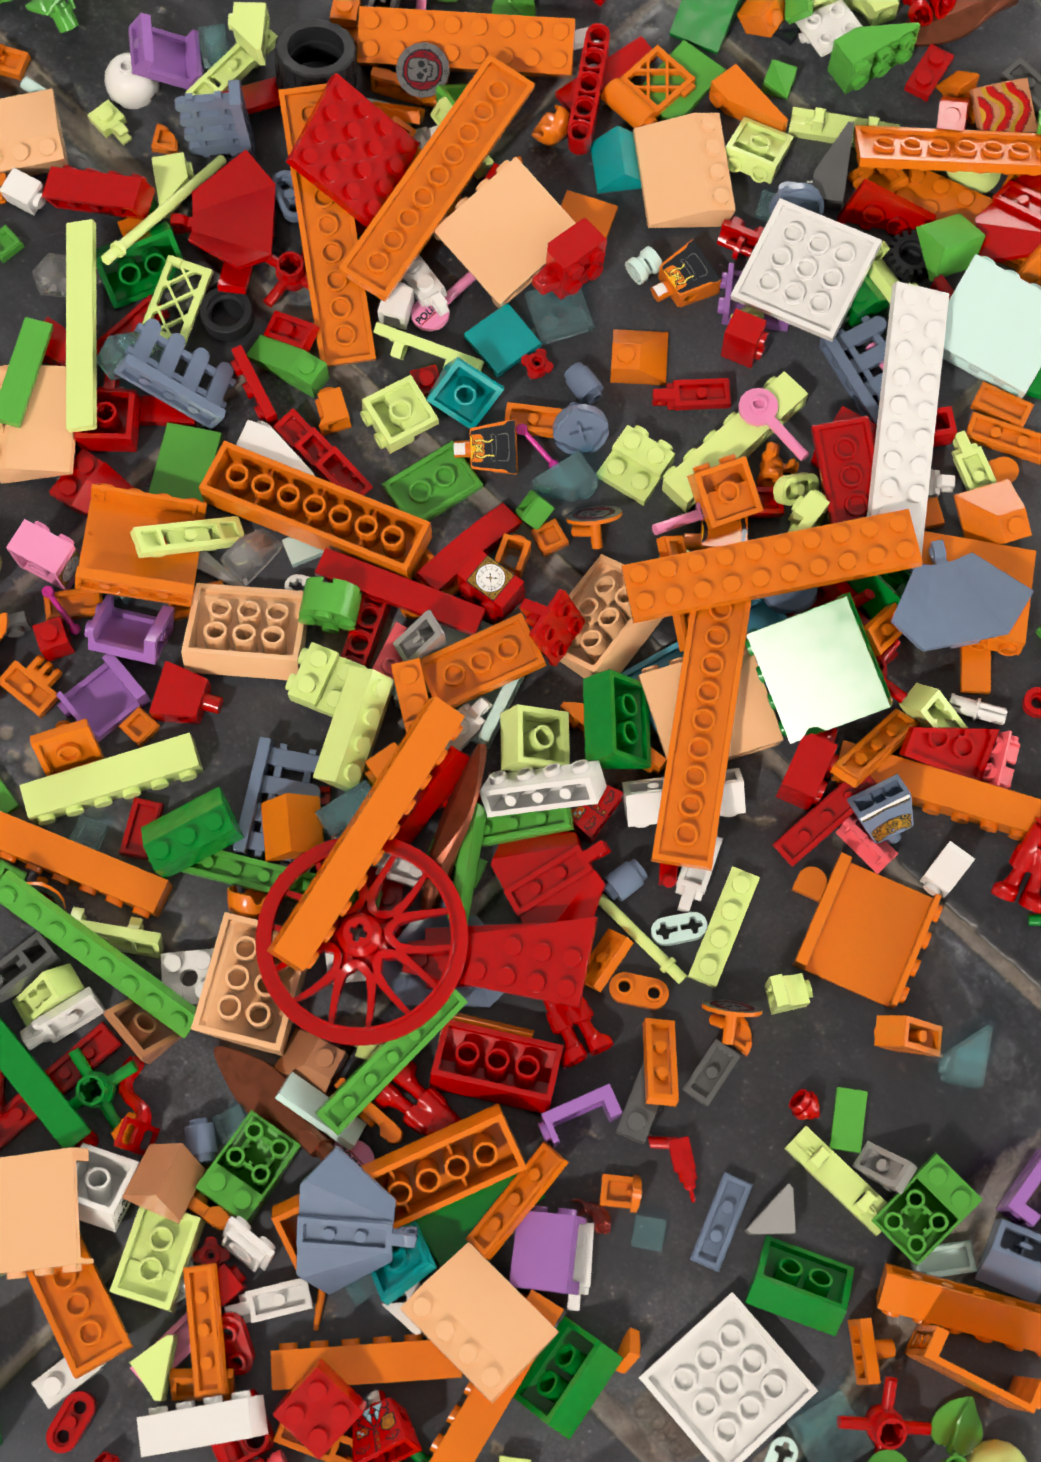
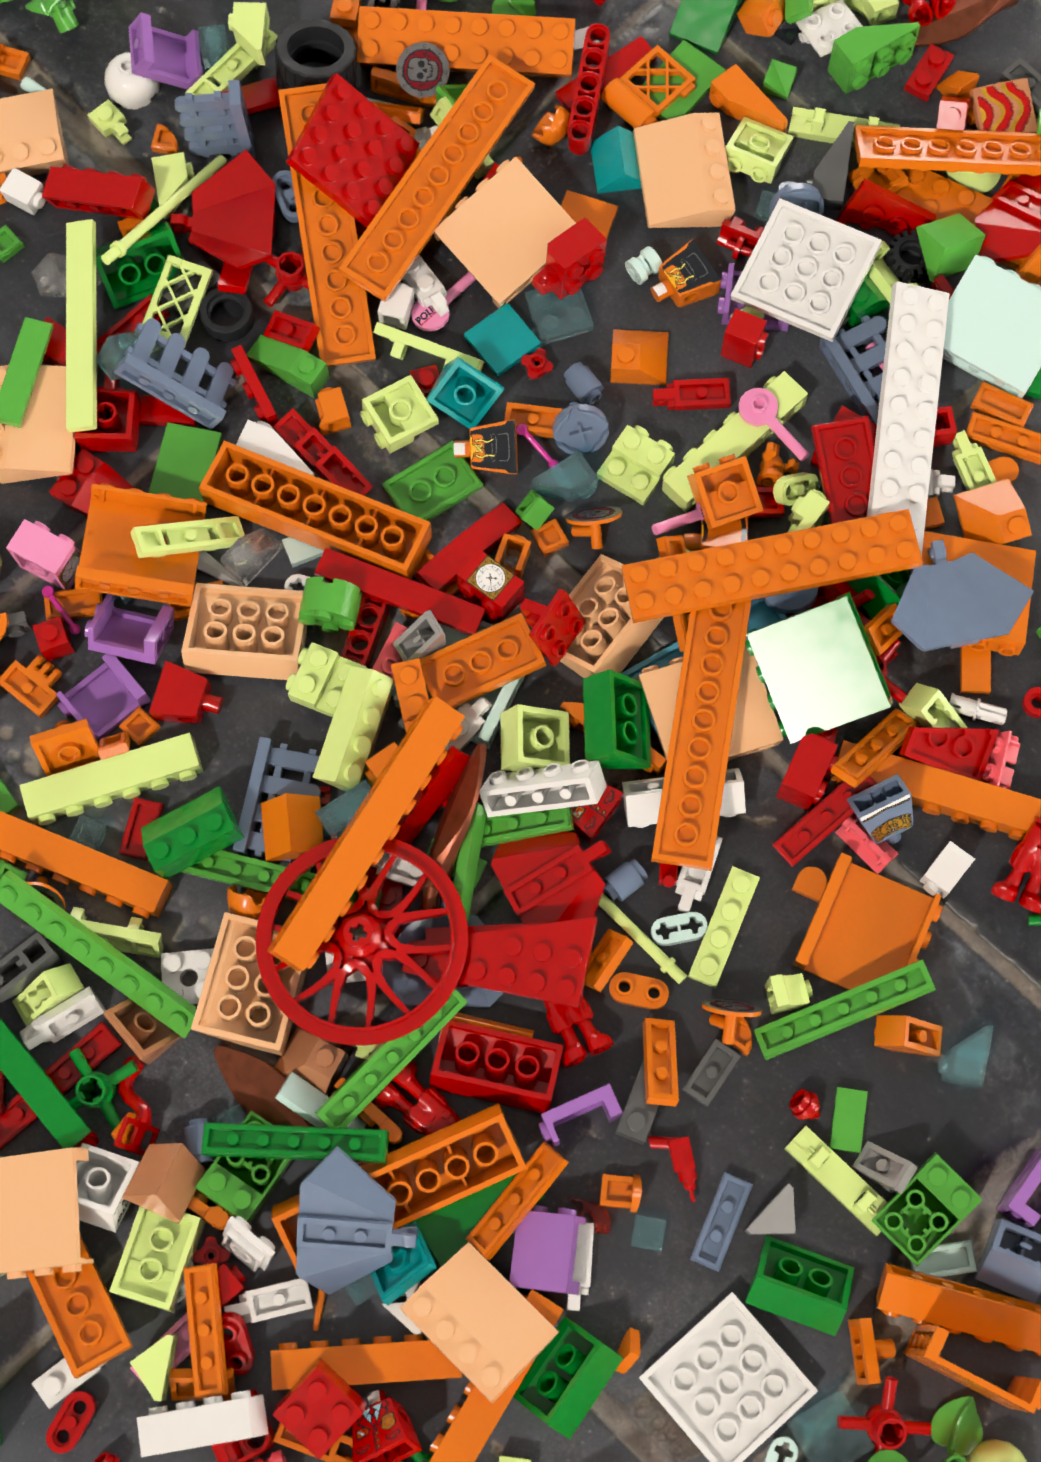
none -> orange tile [98,732,131,760]
none -> green tile [201,1122,389,1163]
none -> bright green plate [754,959,936,1060]

